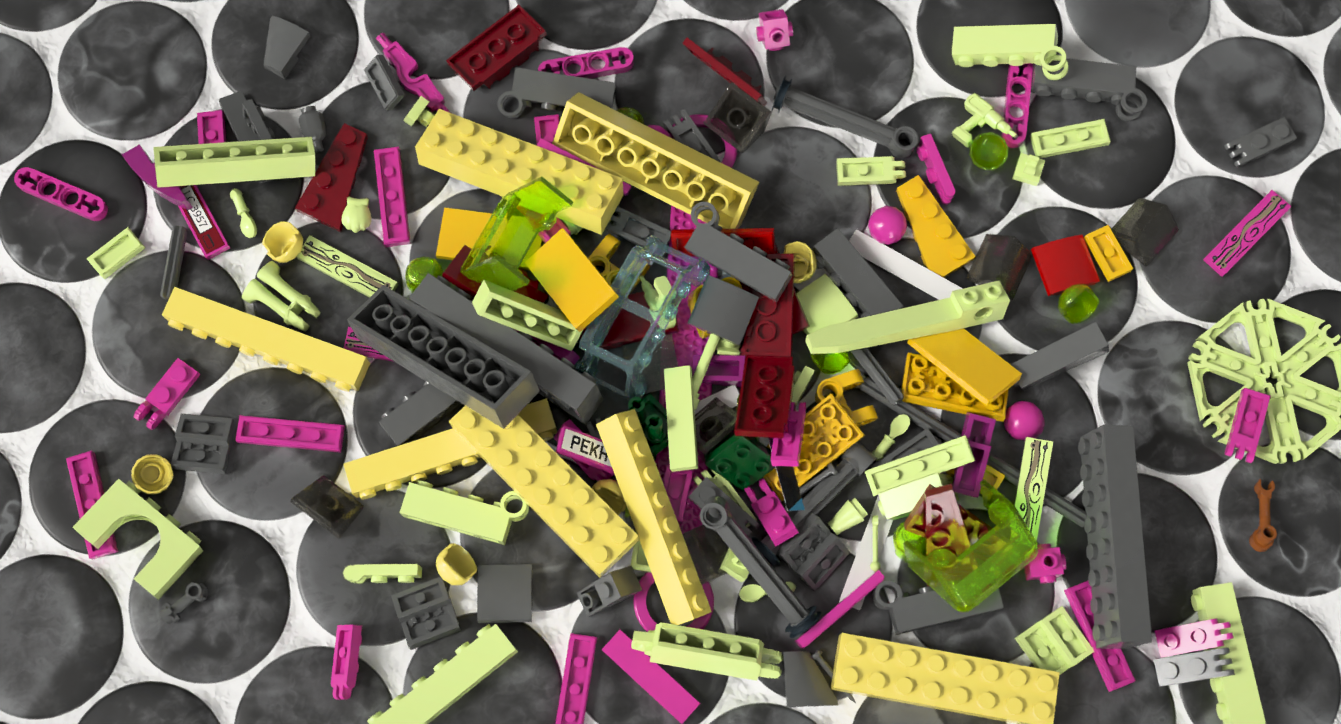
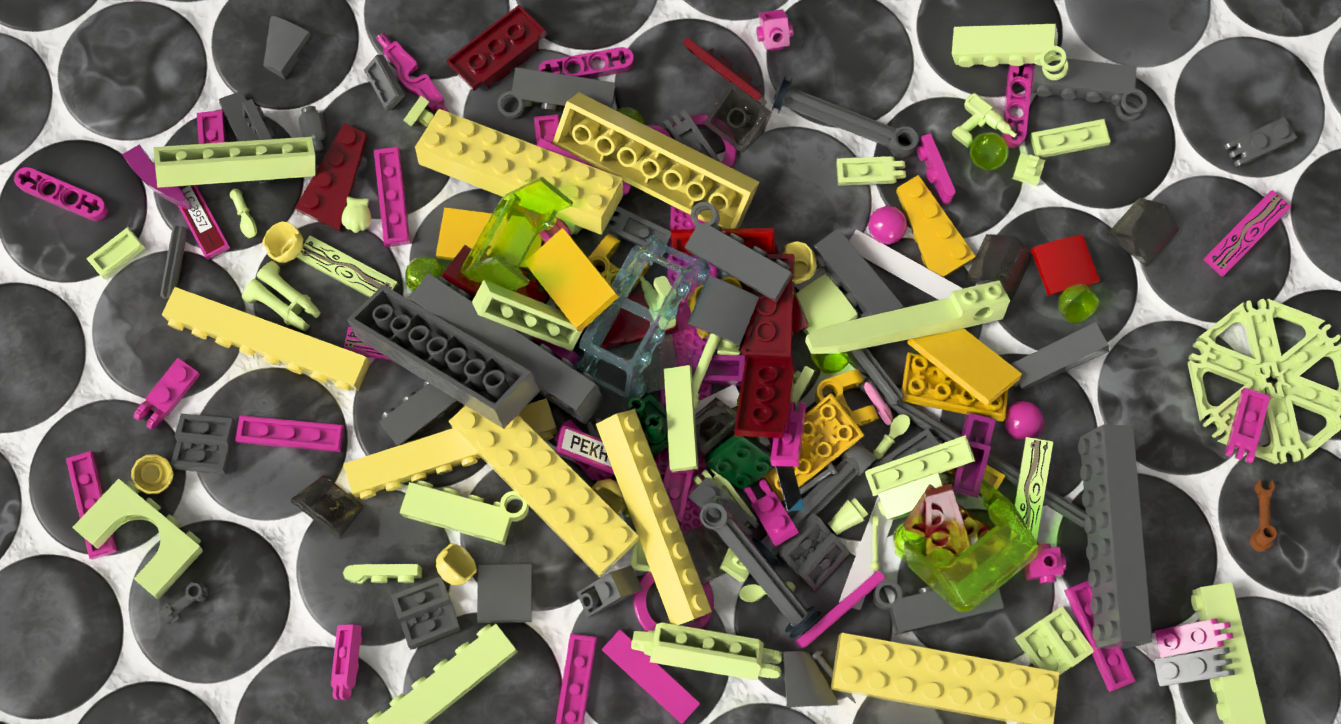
yellow plate [1084,225,1133,282] -> none
none -> bright pink piece [864,382,893,425]

